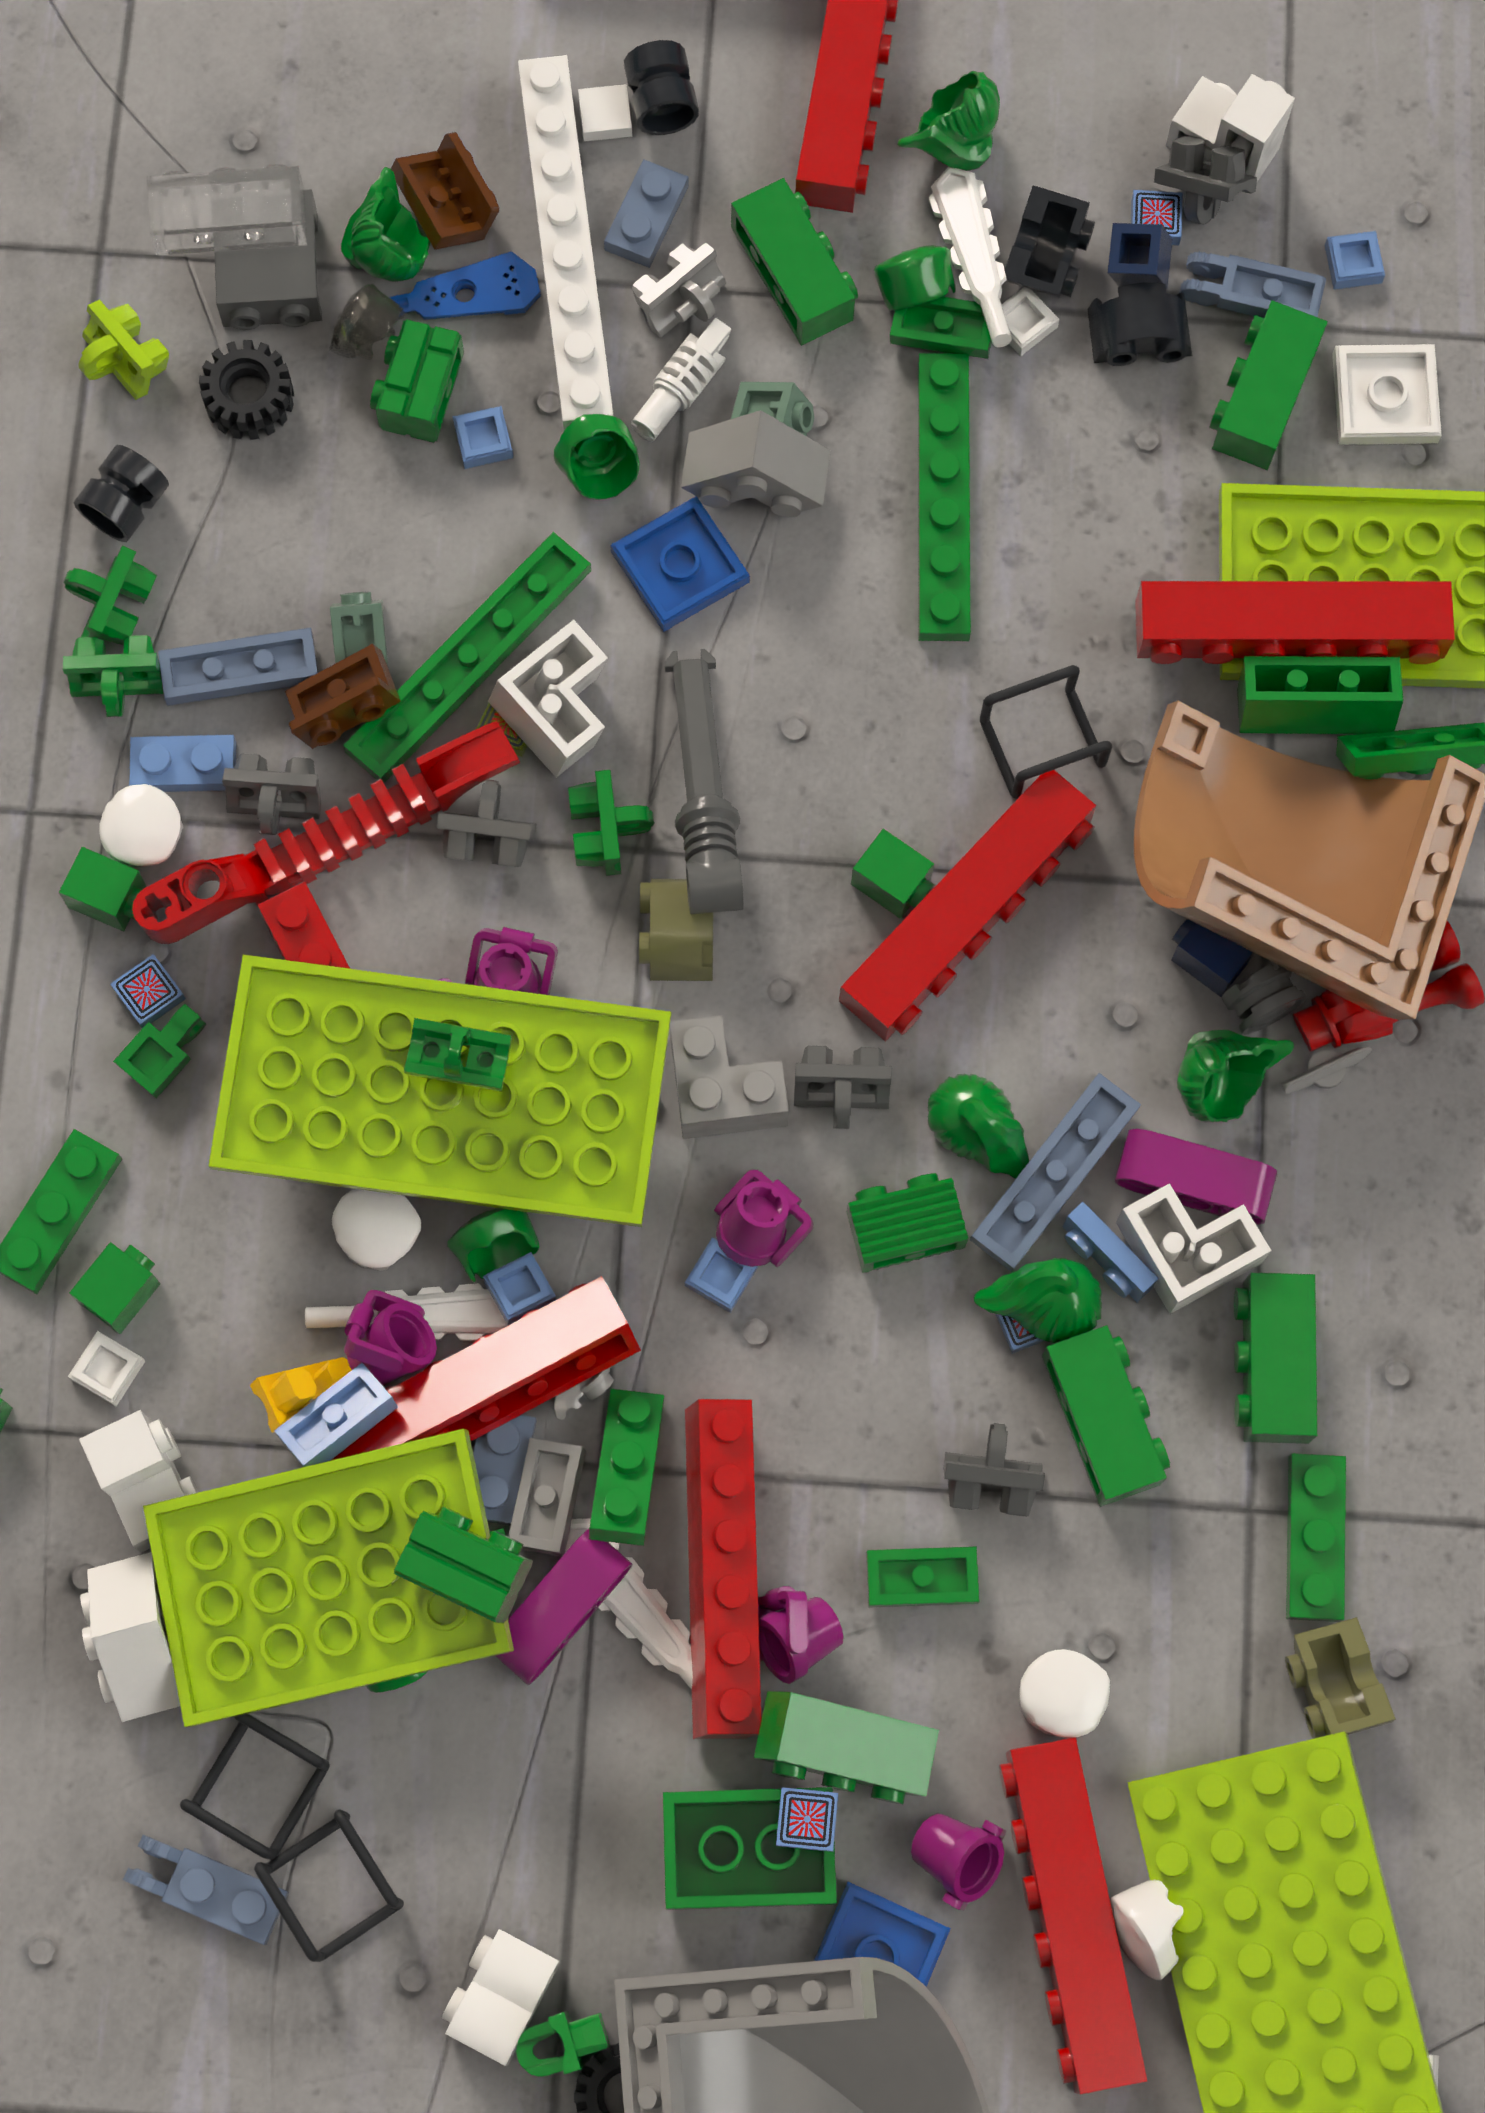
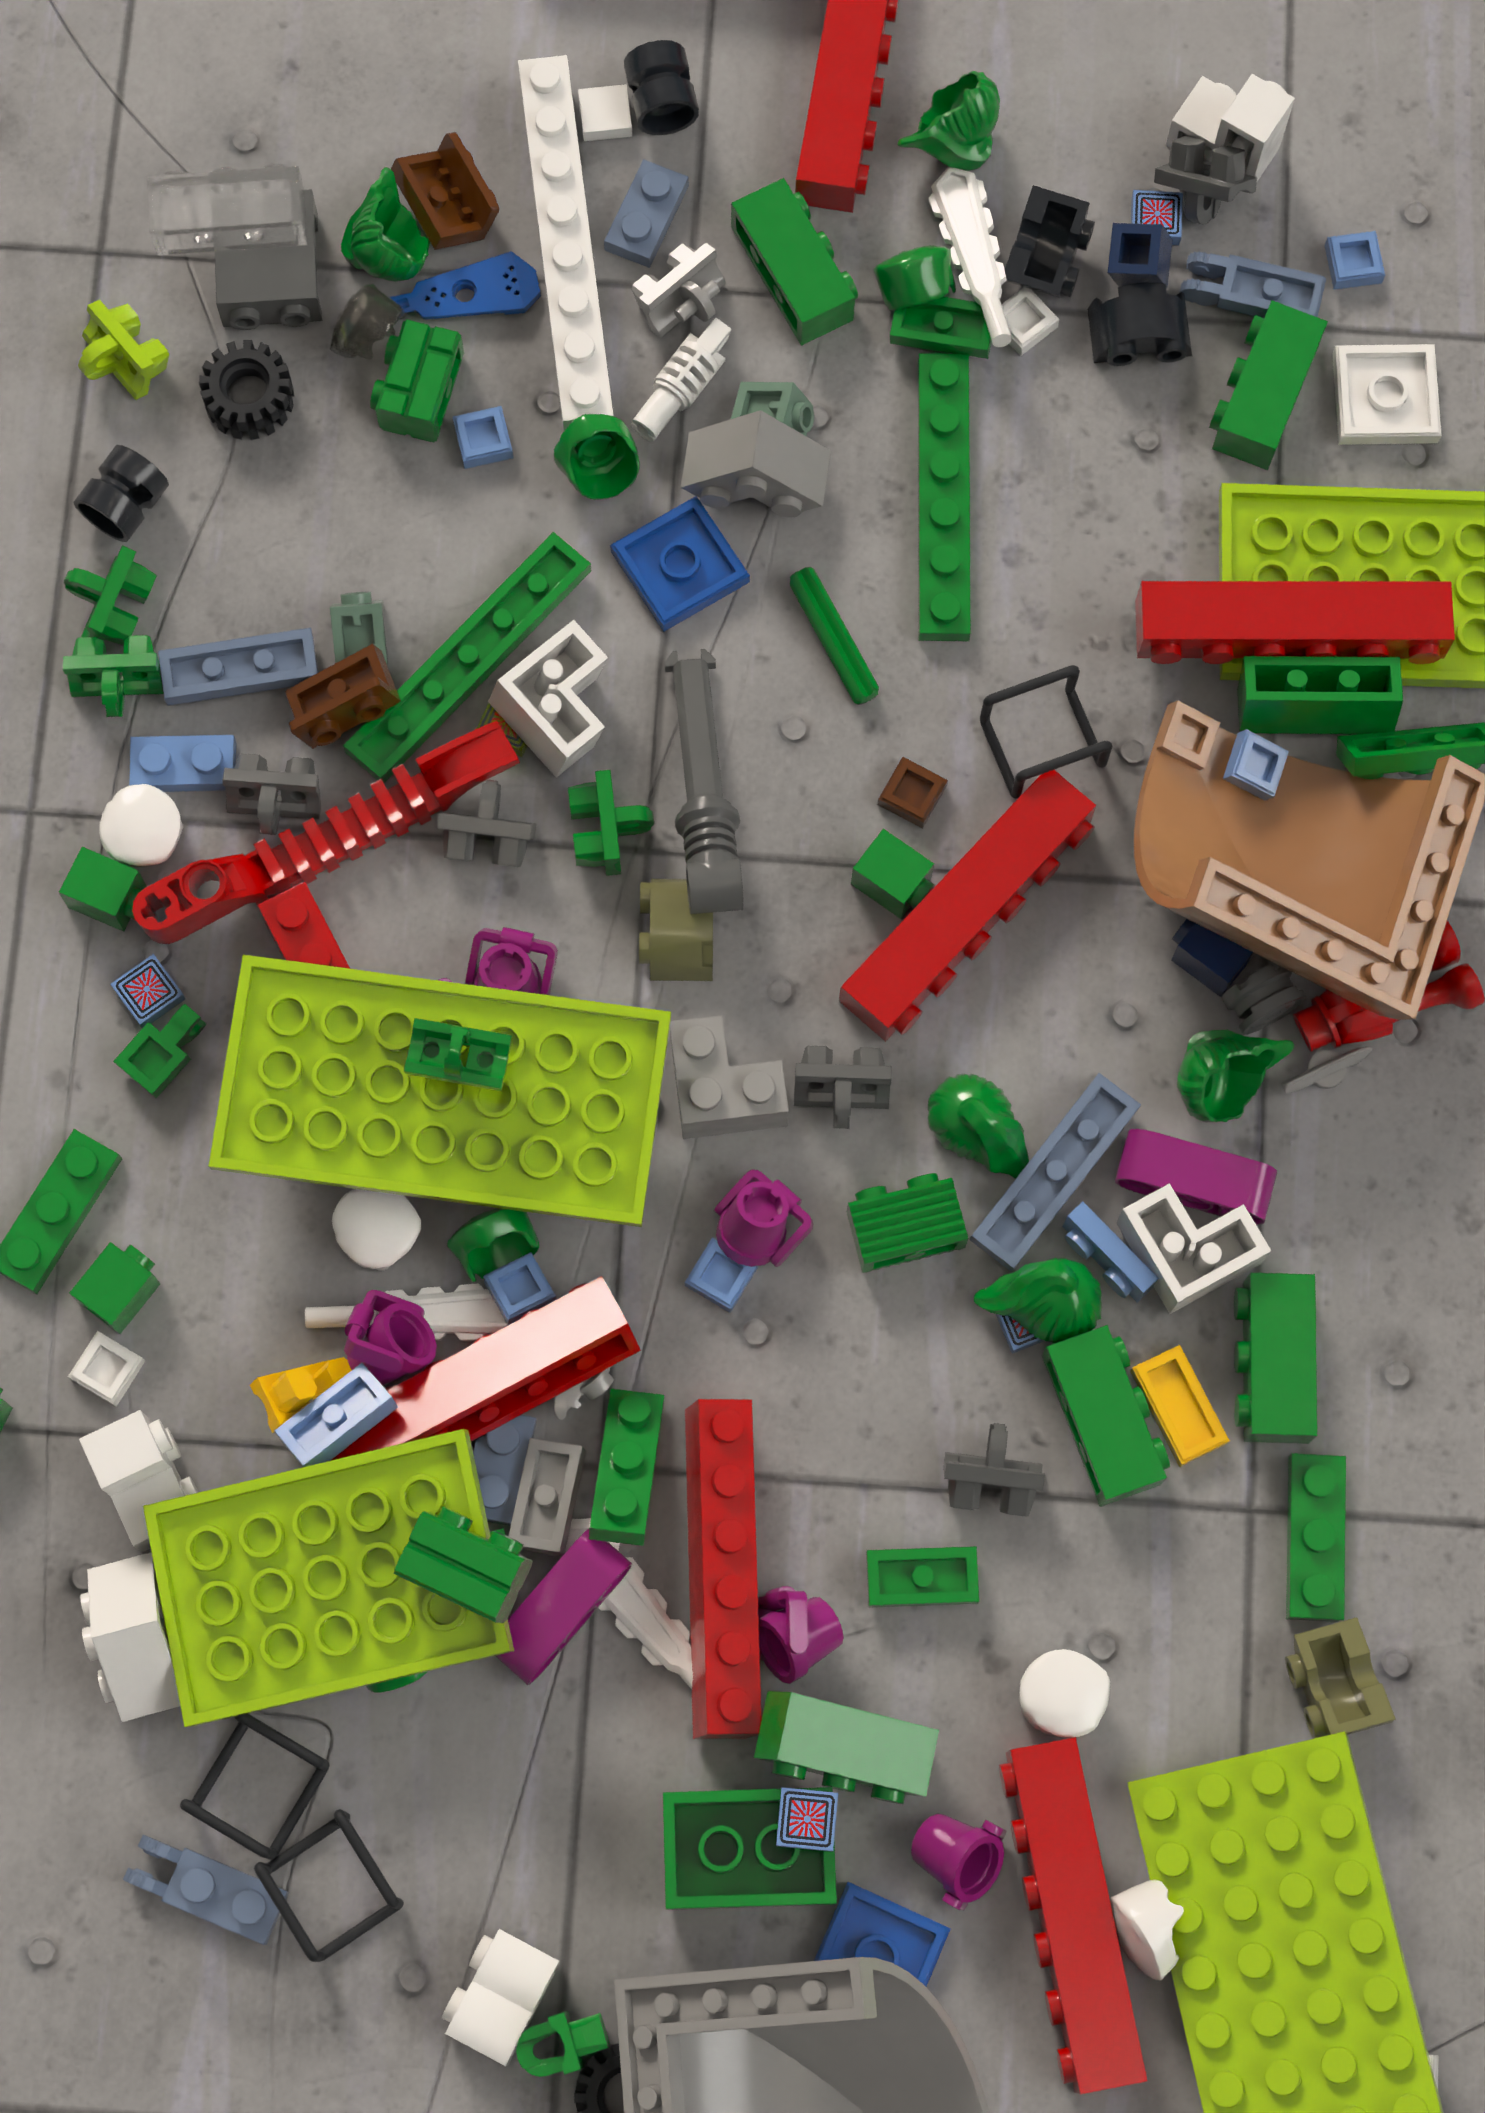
none -> green axle [790,567,879,705]
none -> reddish brown tile [877,757,948,829]
none -> yellow tile [1130,1345,1230,1467]
none -> medium blue tile [1223,729,1289,800]

